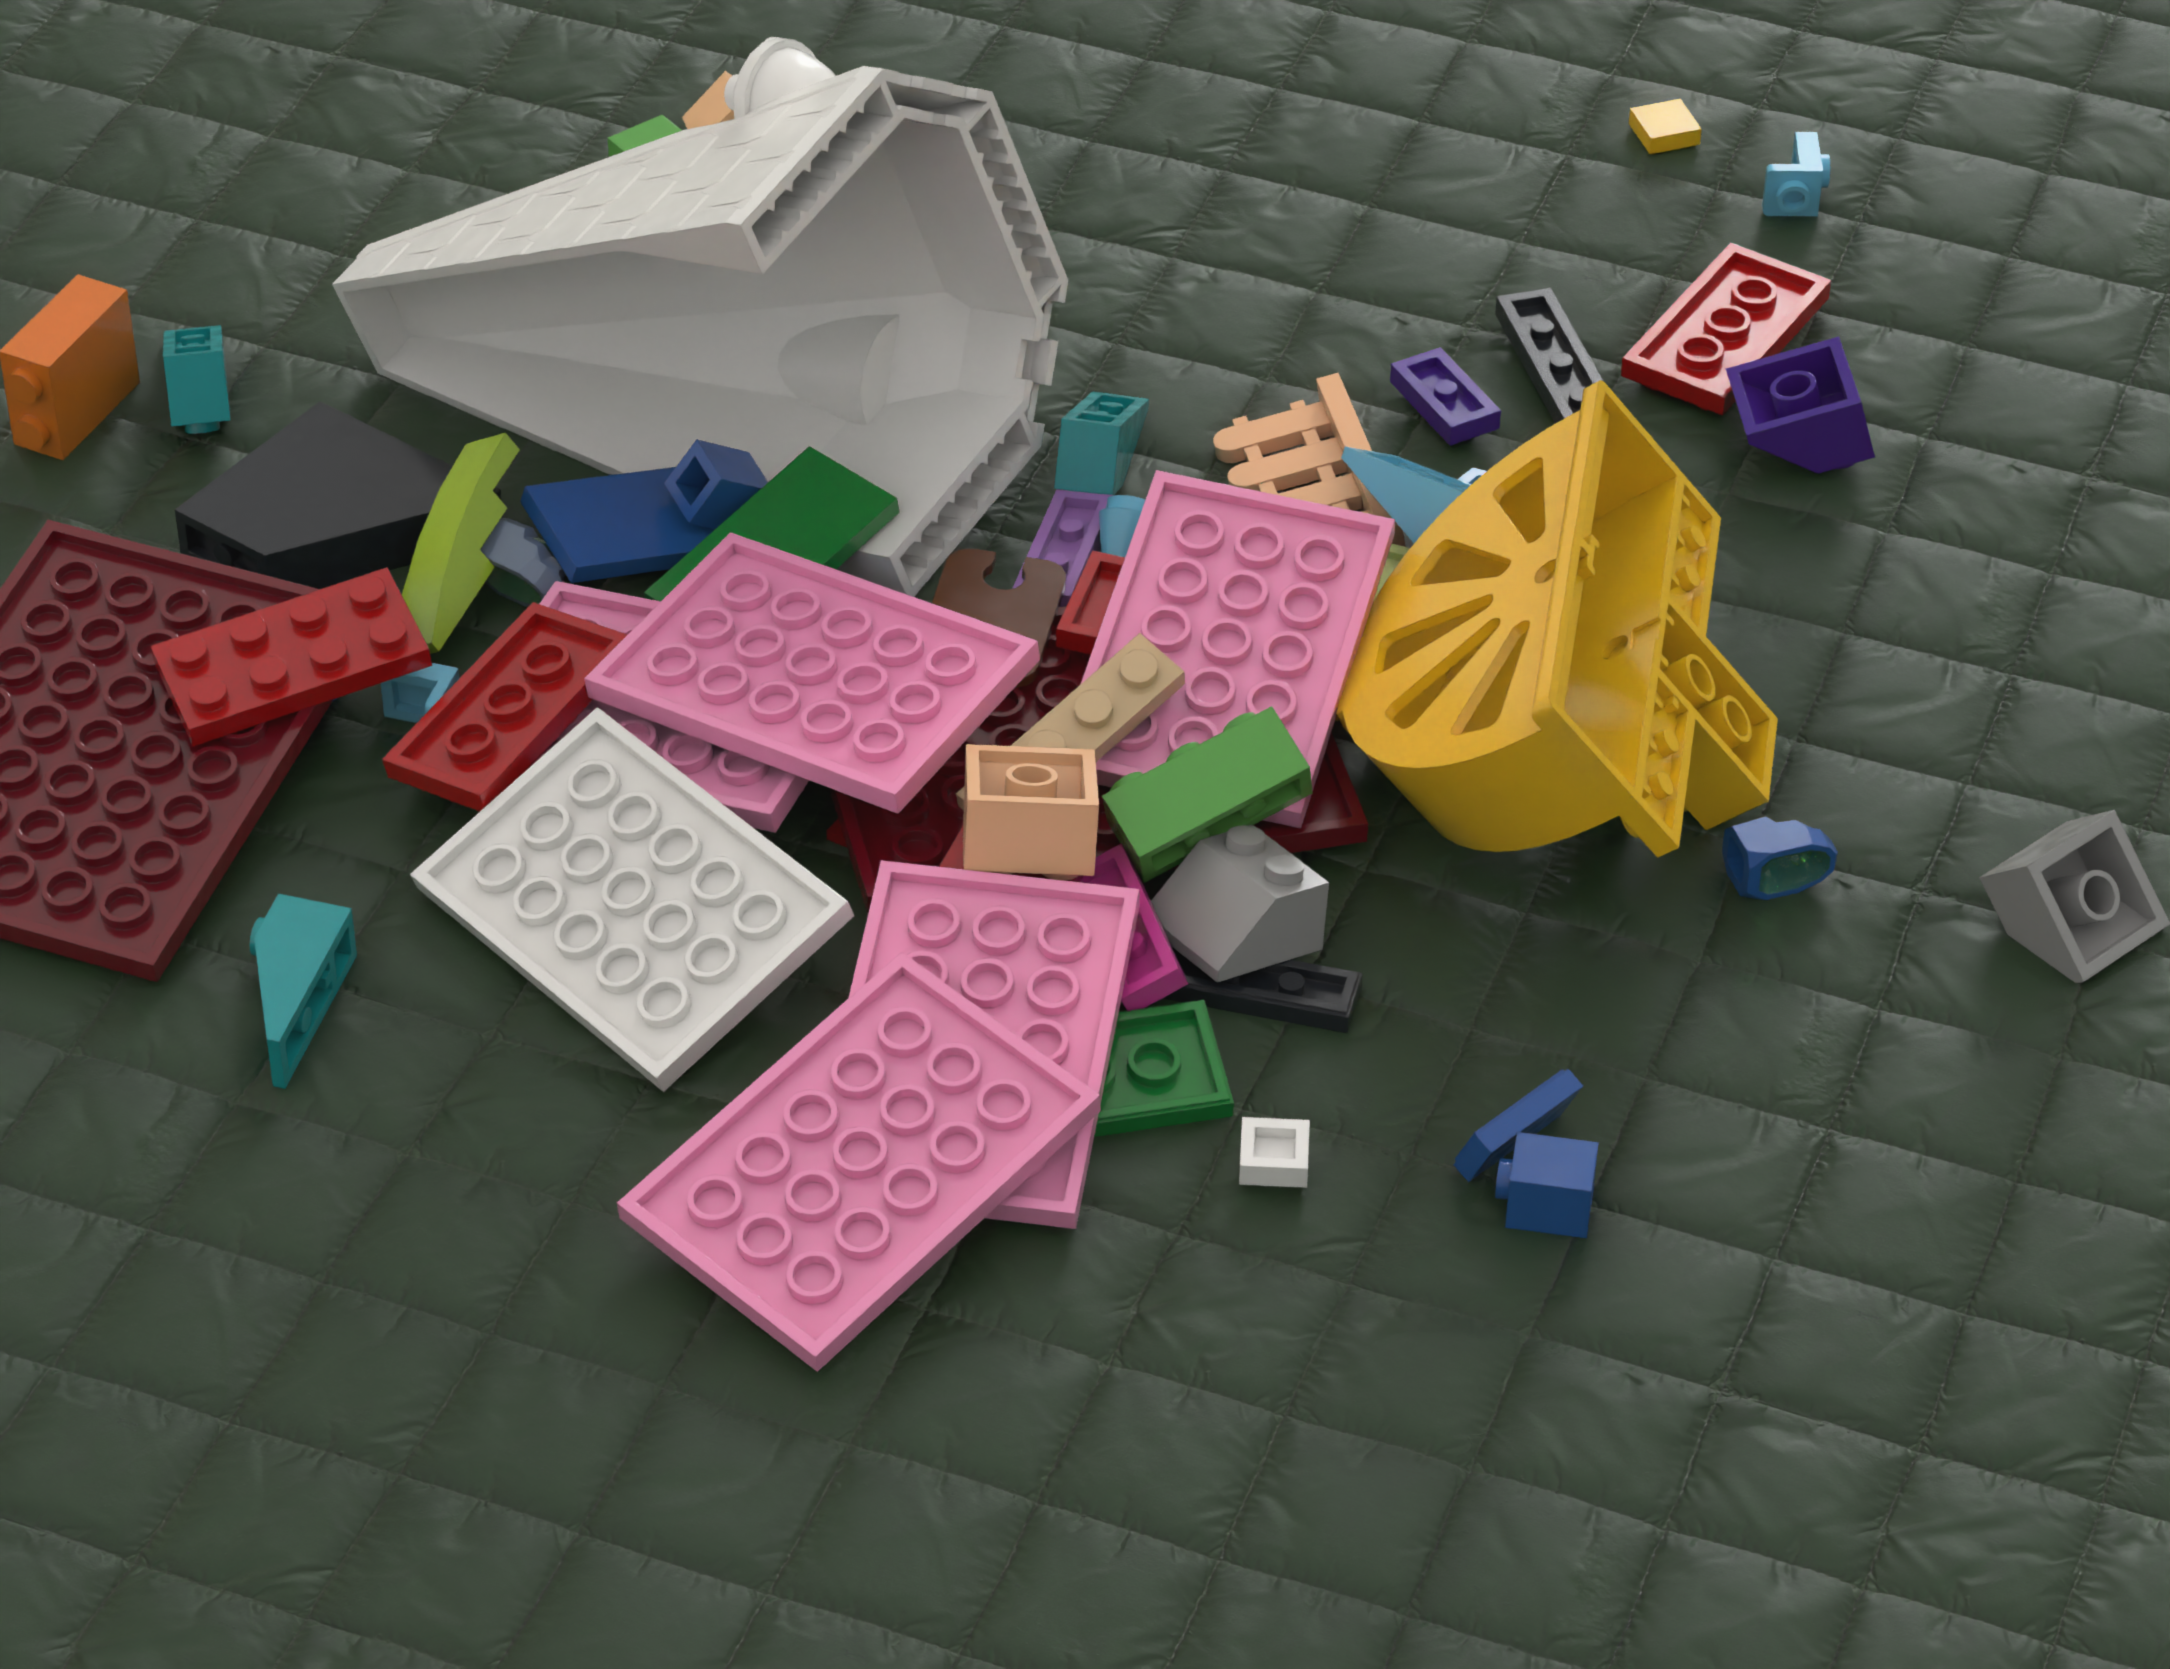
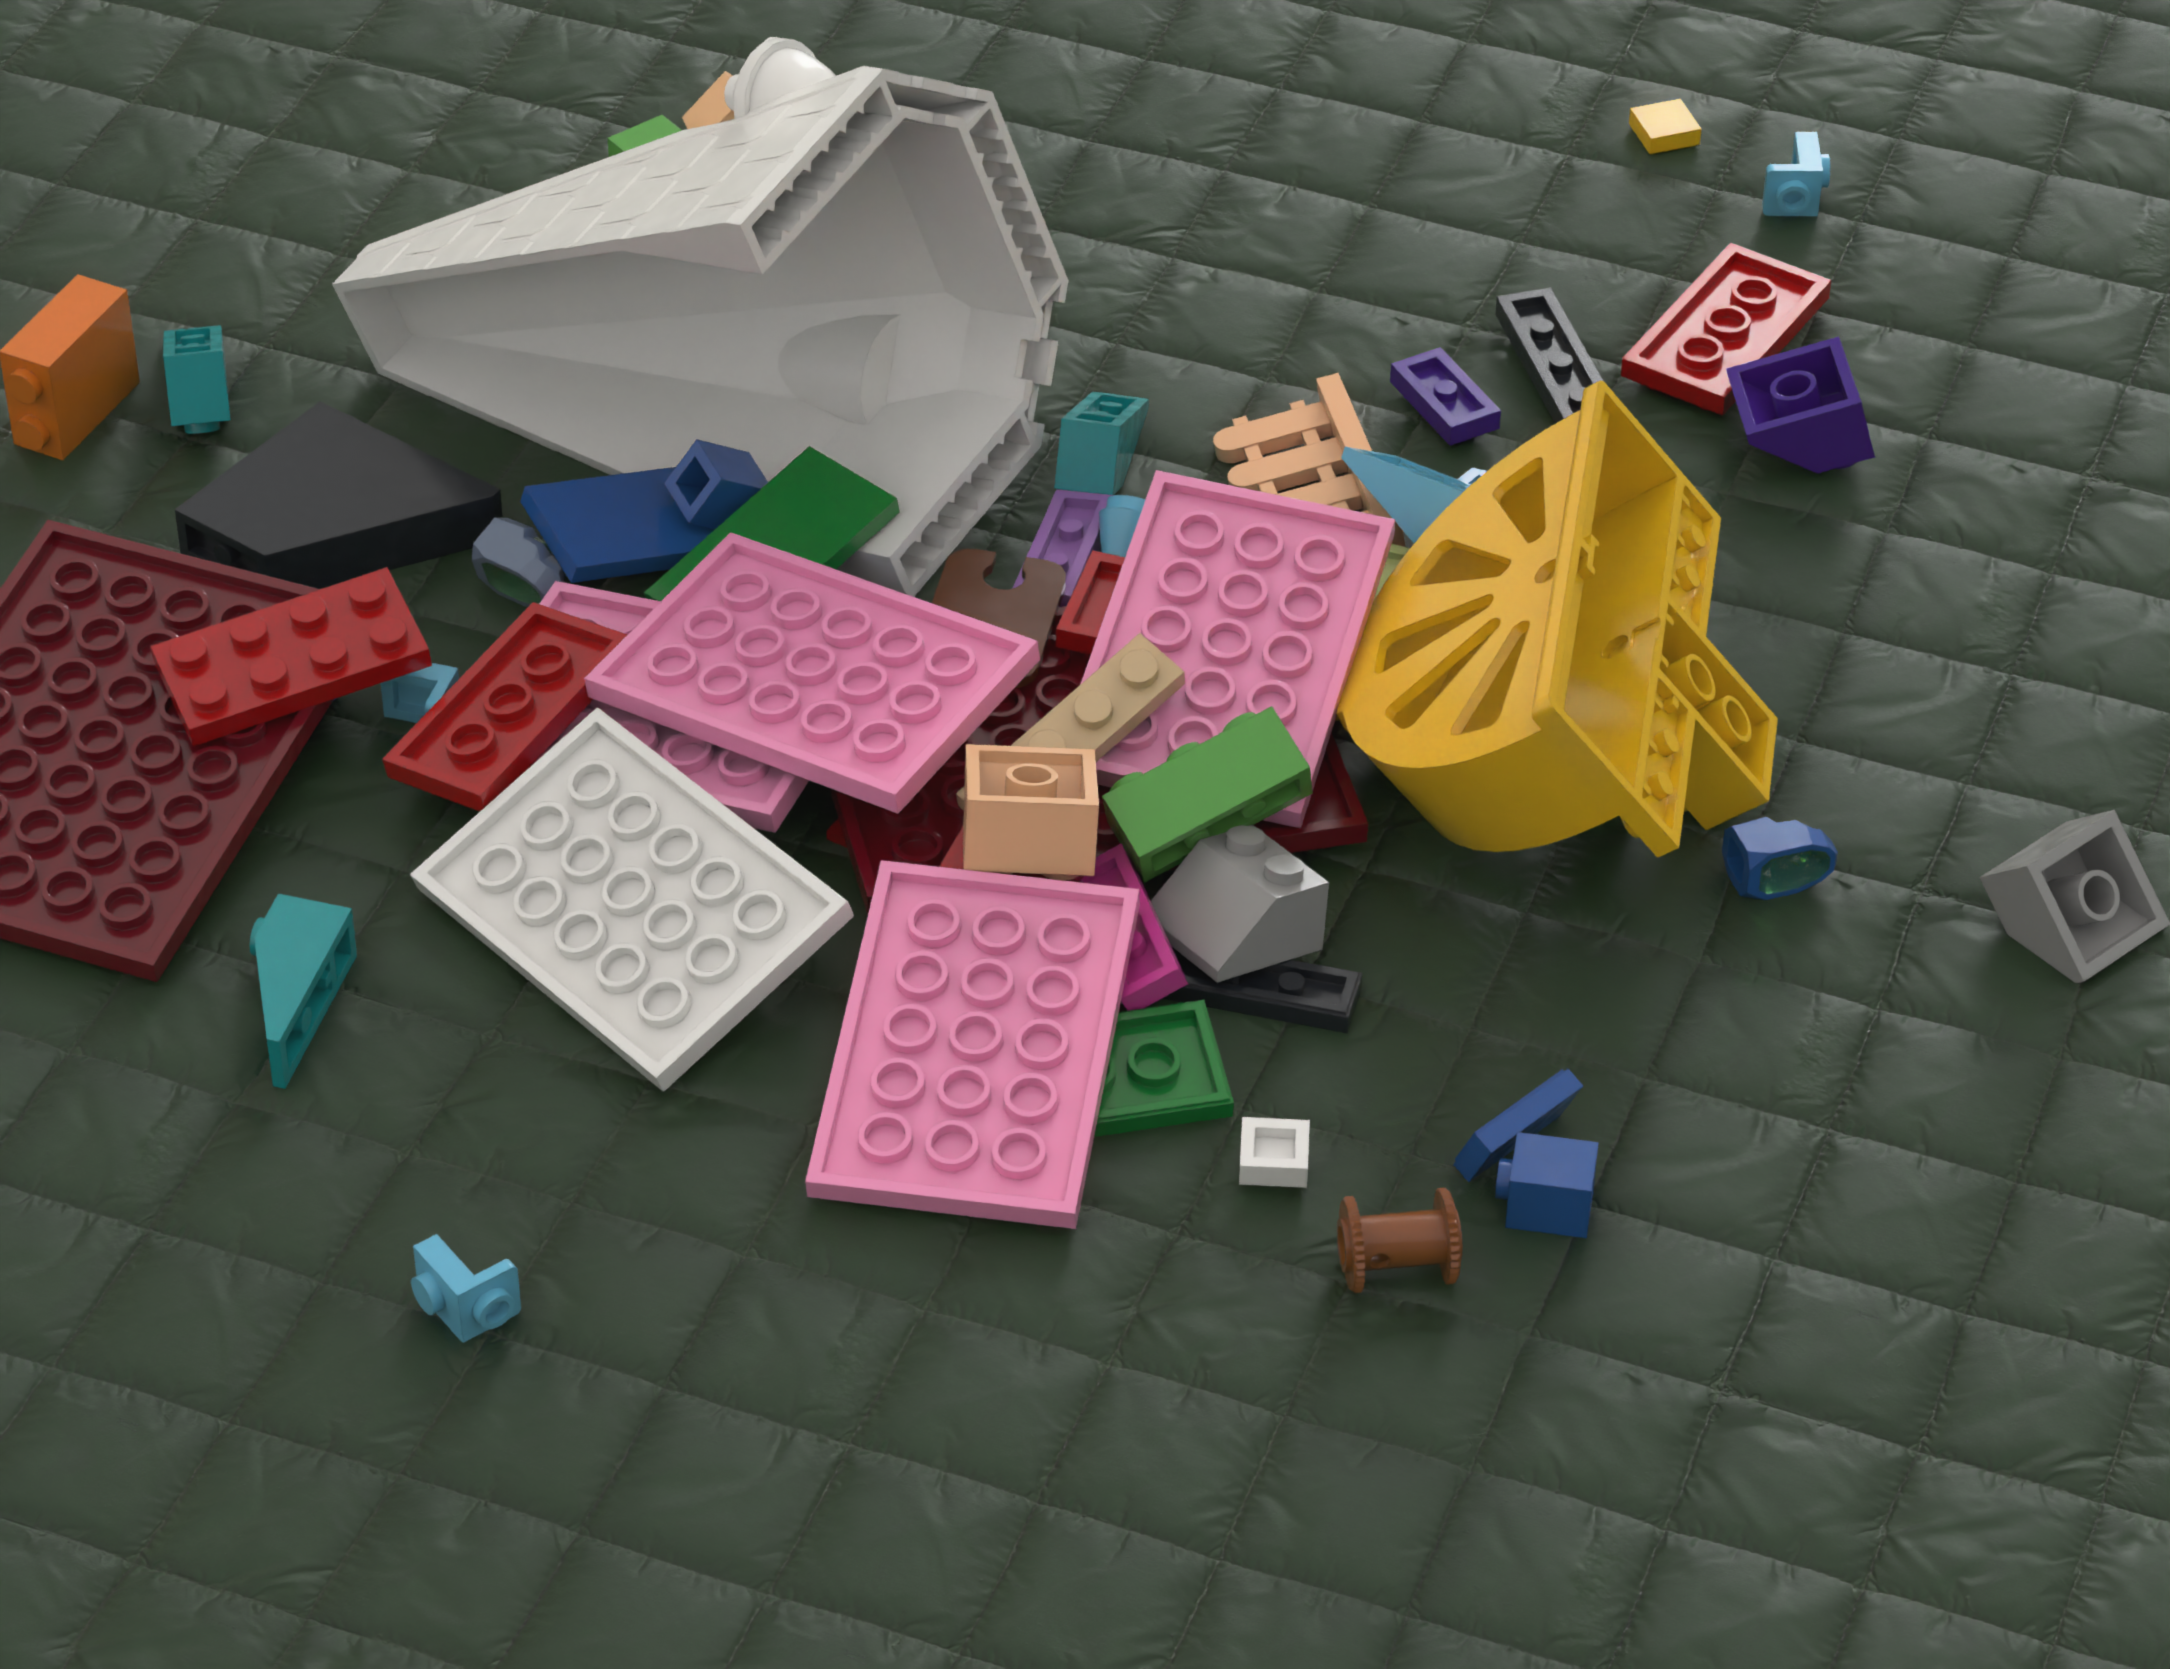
lime slope [402,433,520,654] -> none
bright pink plate [617,952,1101,1372] -> none
none -> medium azure bracket [411,1234,521,1343]
none -> dark orange hose [1337,1187,1463,1293]

